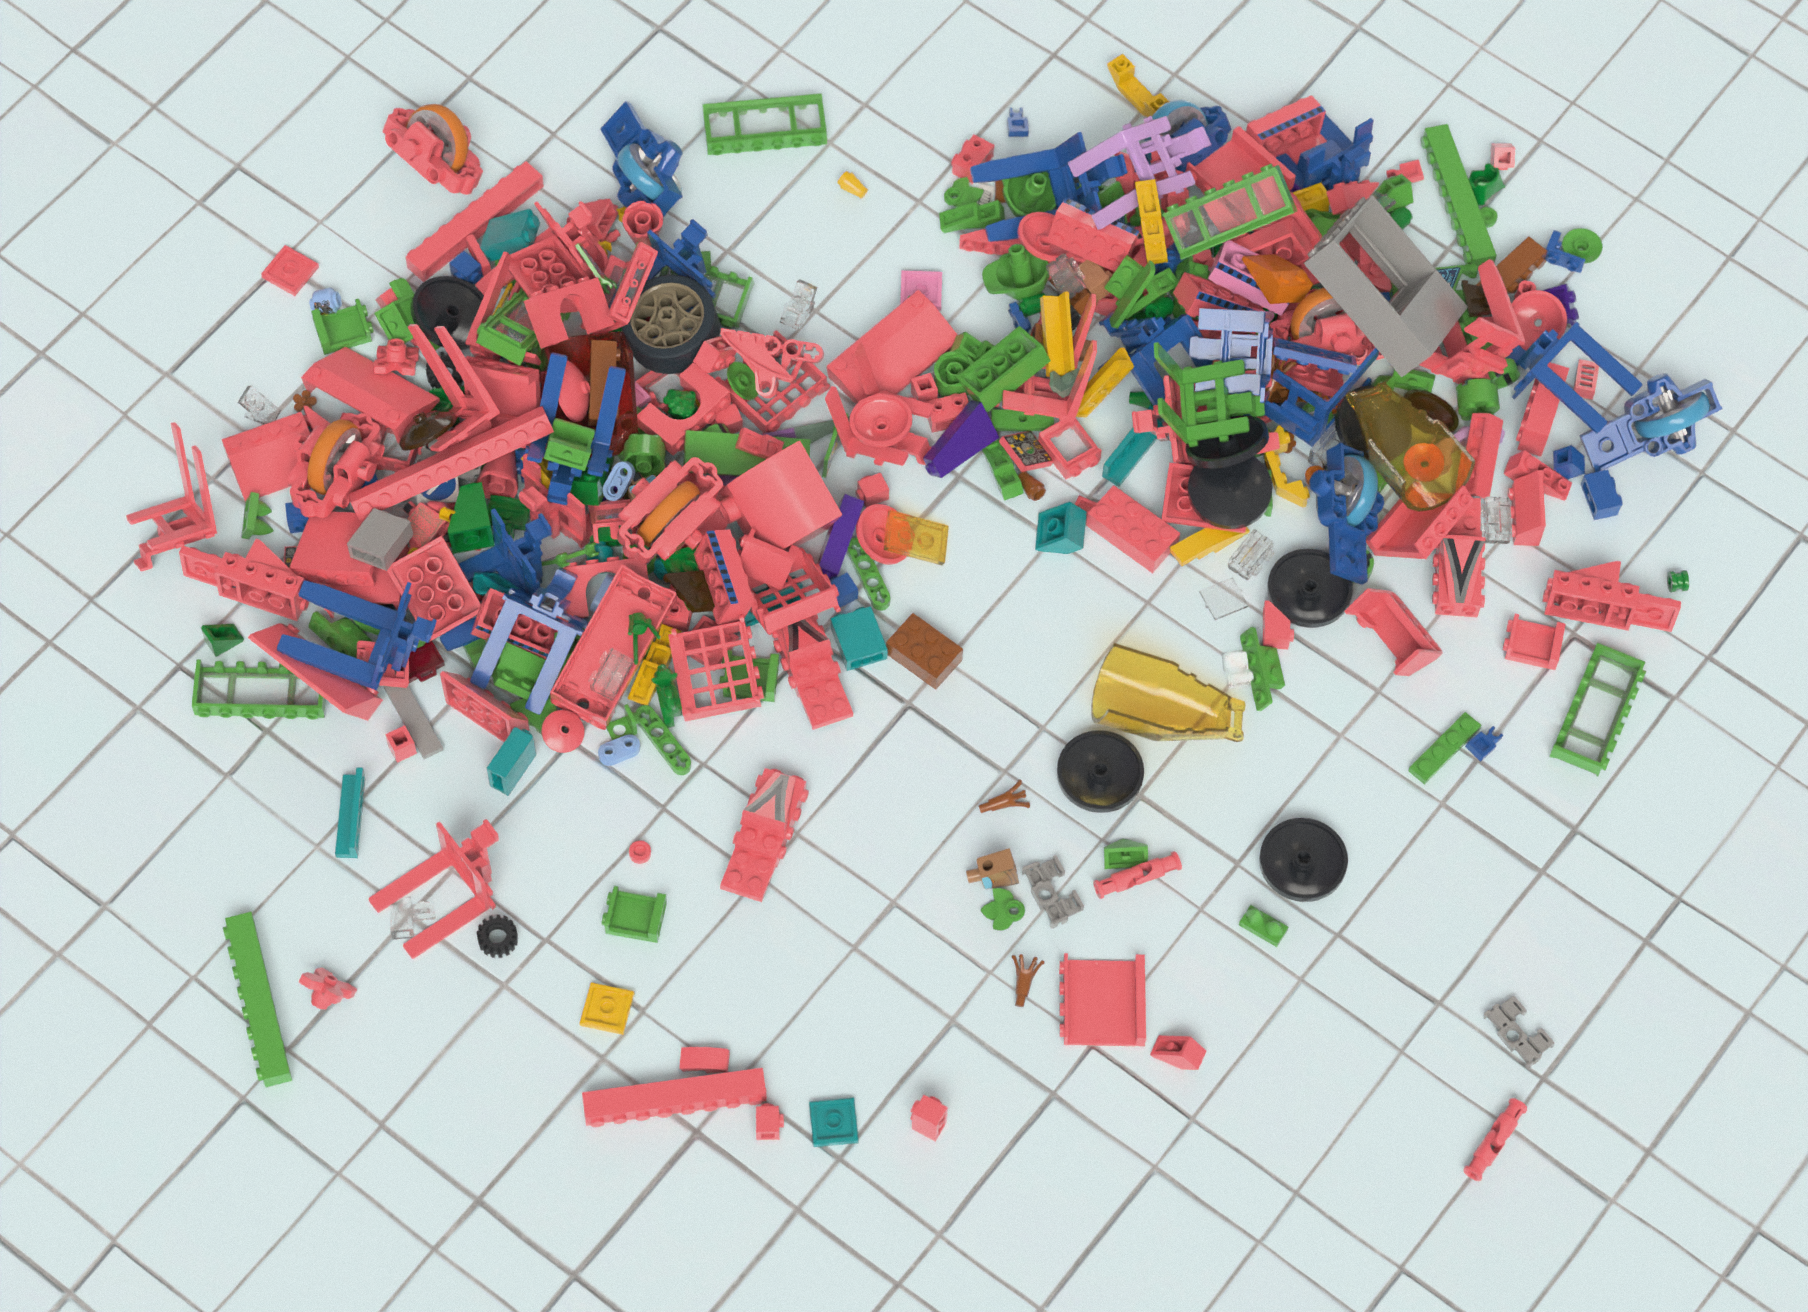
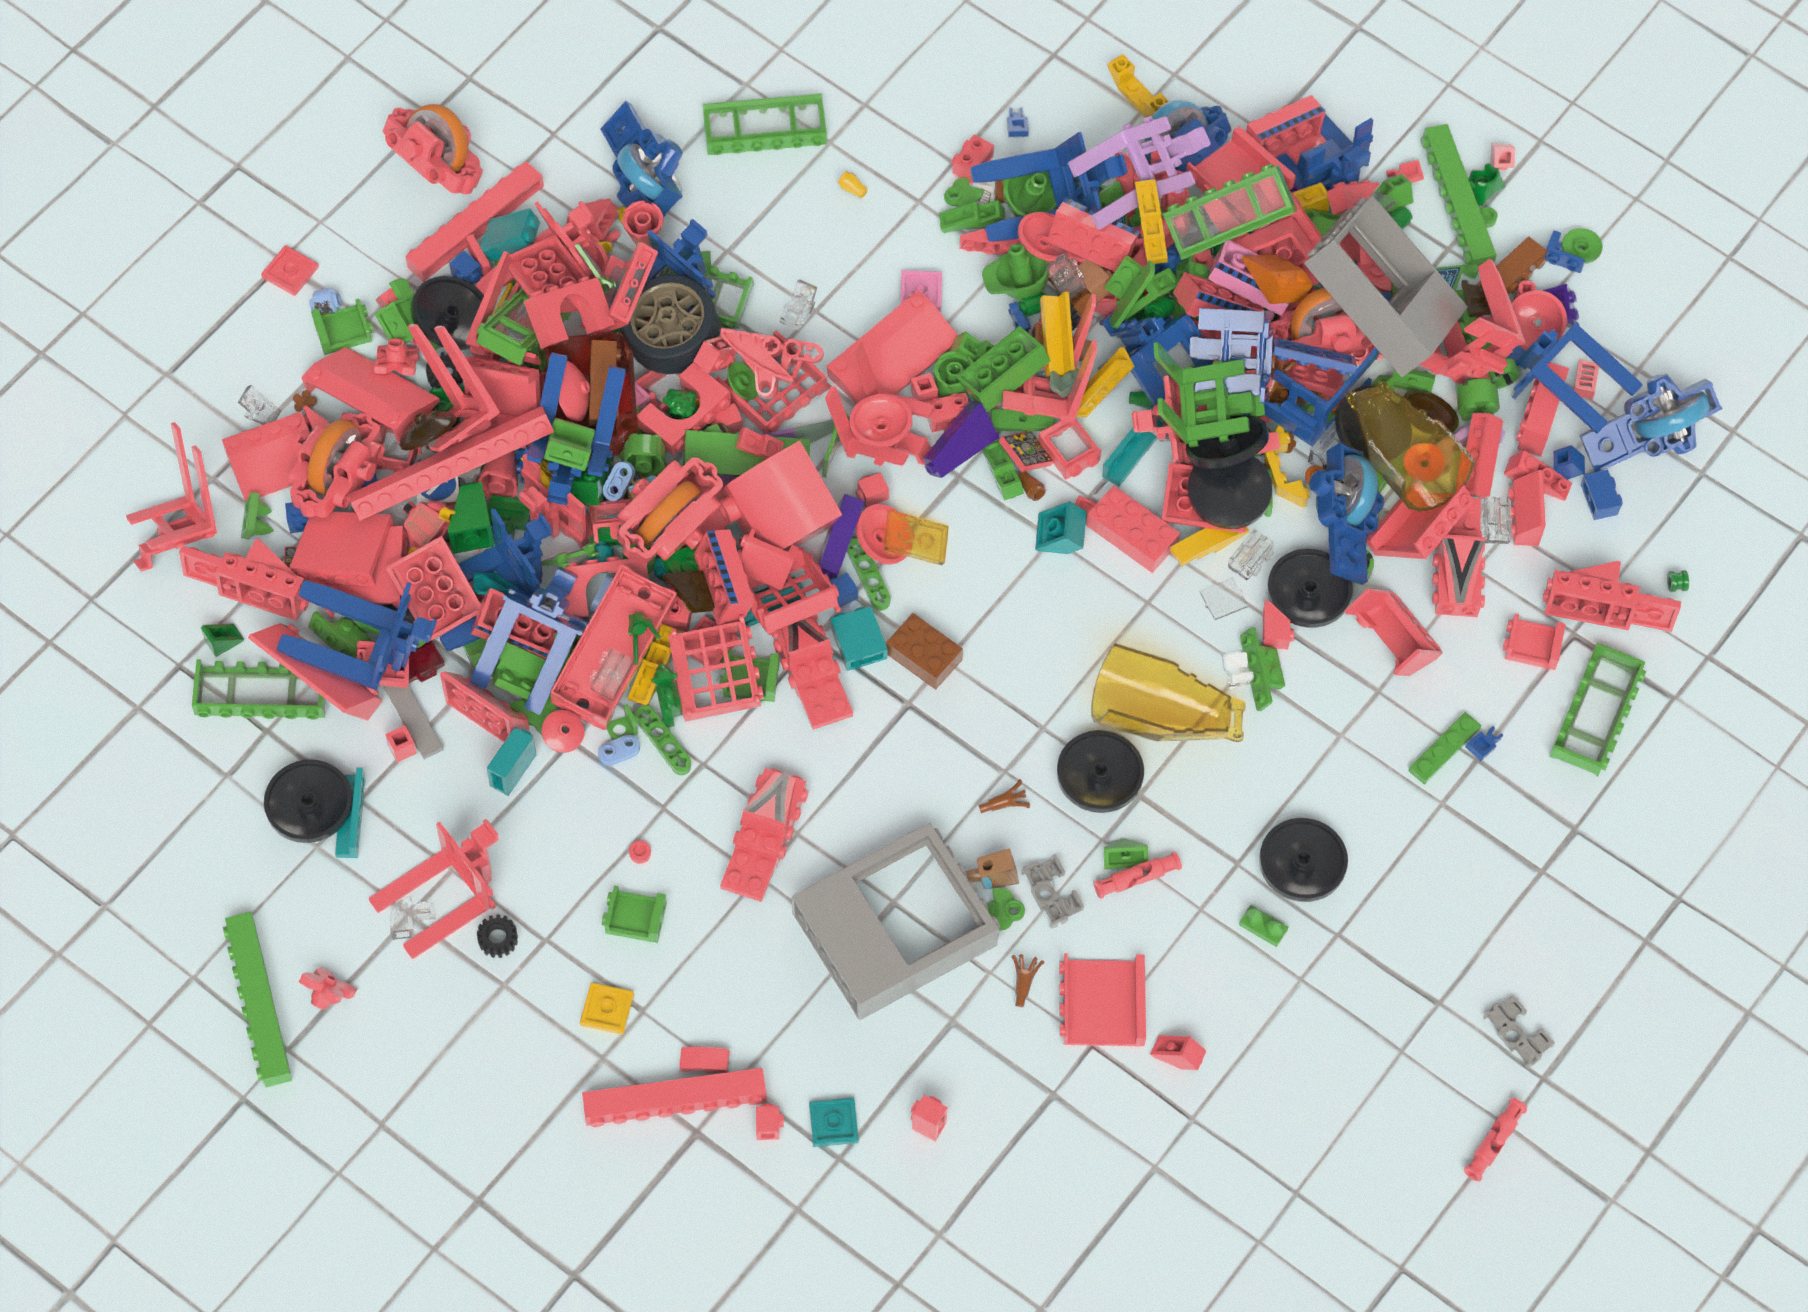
light grey brick [347,508,413,571] -> none
none -> black dish [264,759,353,843]
none -> light grey panel [792,823,1000,1021]

